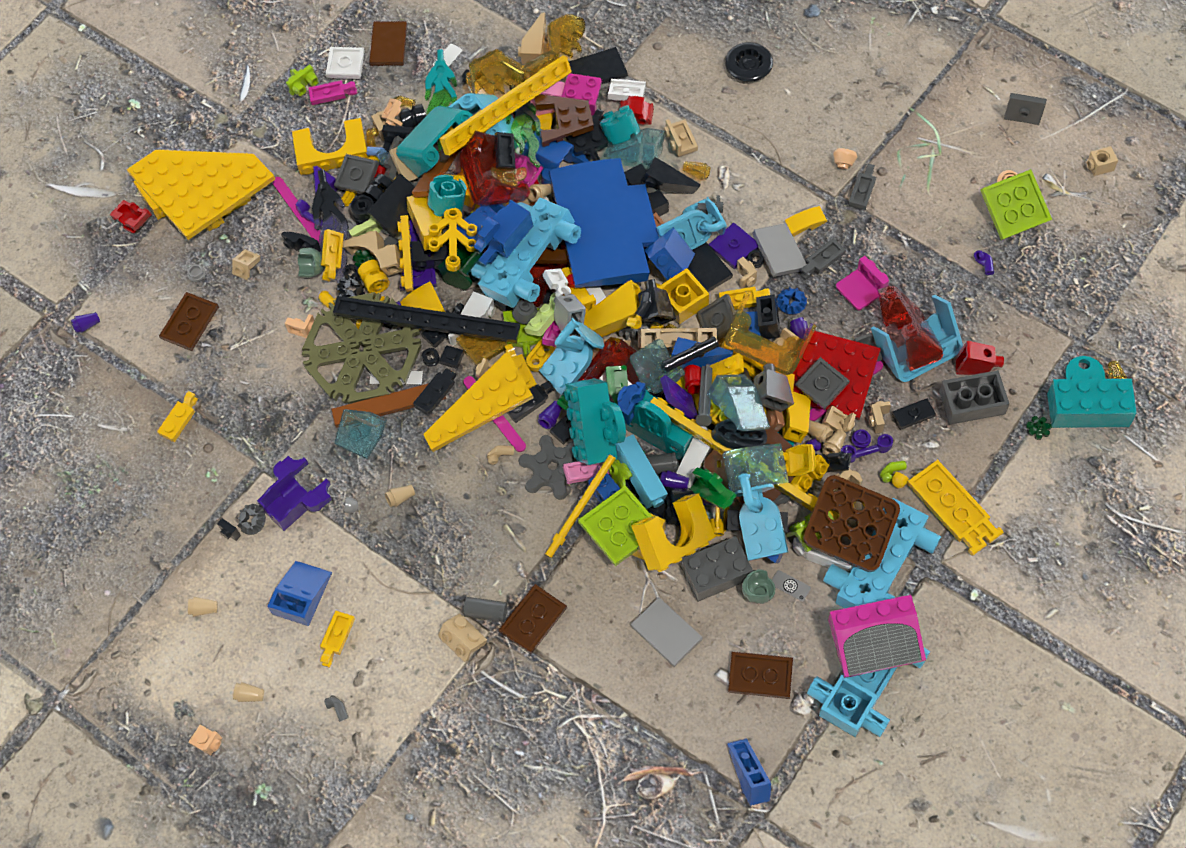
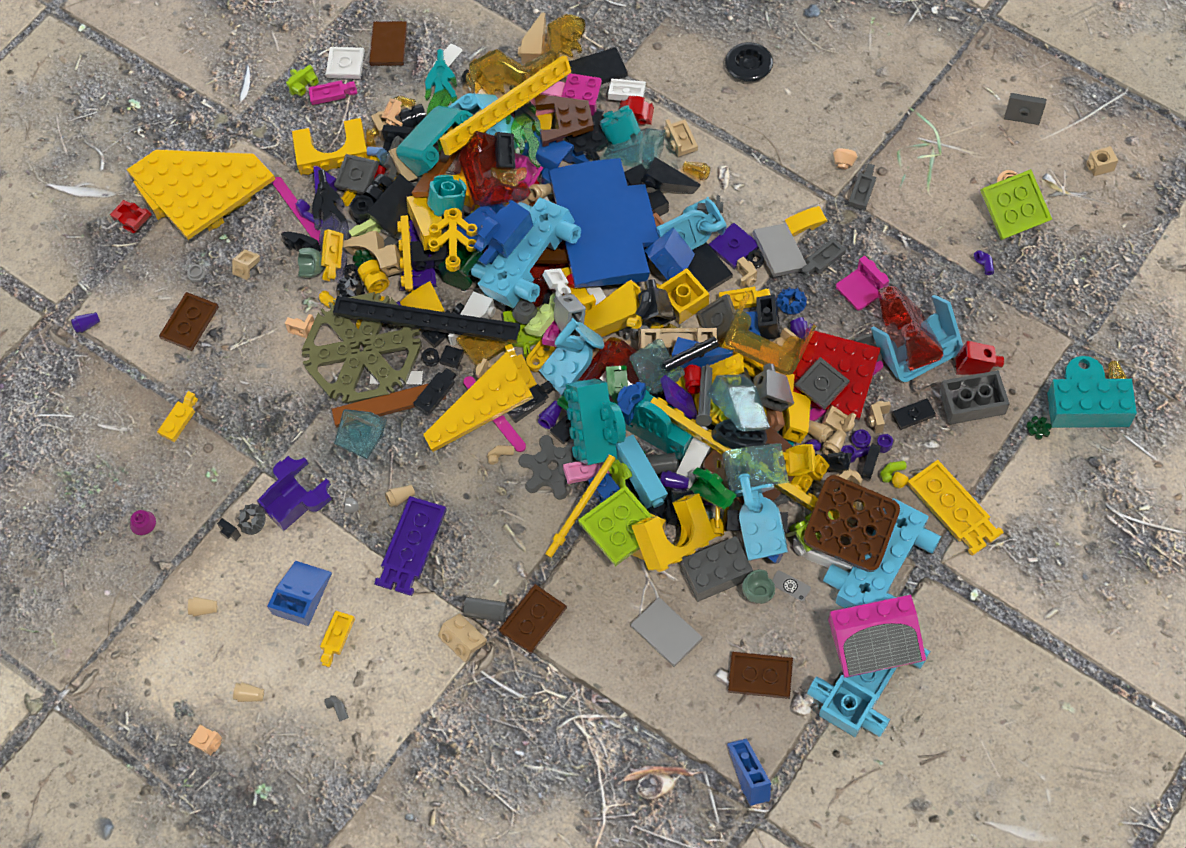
none -> magenta cone [130,510,156,535]
none -> dark purple hinge [374,496,447,596]
none -> black beam [861,443,881,481]

